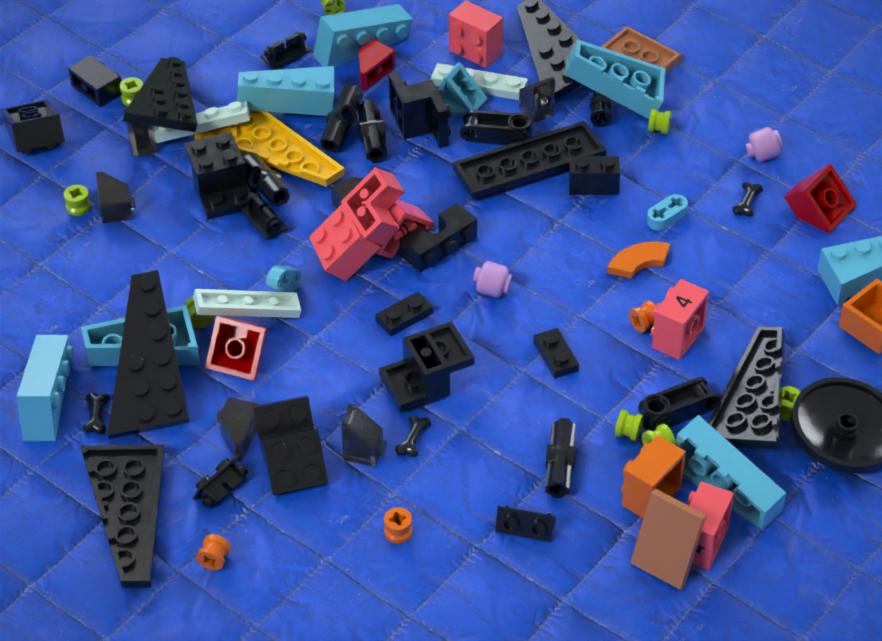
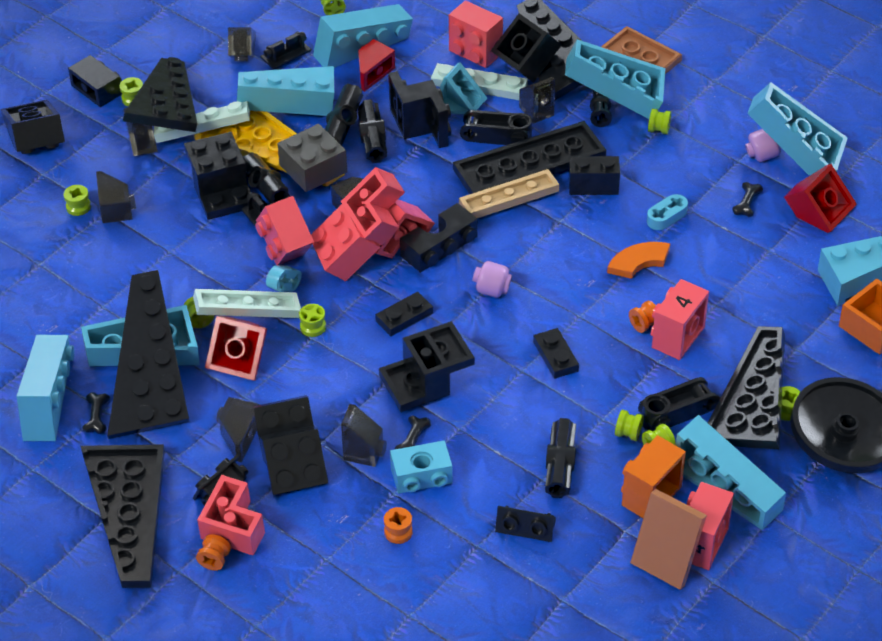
none -> coral brick [197,475,265,555]
none -> clear smoke slope [228,27,256,62]
none -> coral brick [255,196,314,265]
none -> dark grey brick [277,123,347,192]
none -> lime wheel [299,304,326,337]
none -> medium azure brick [390,440,453,494]
none -> tan plate [459,169,559,218]
none -> black brick [491,13,562,83]
none -> medium azure wedge [747,82,848,176]

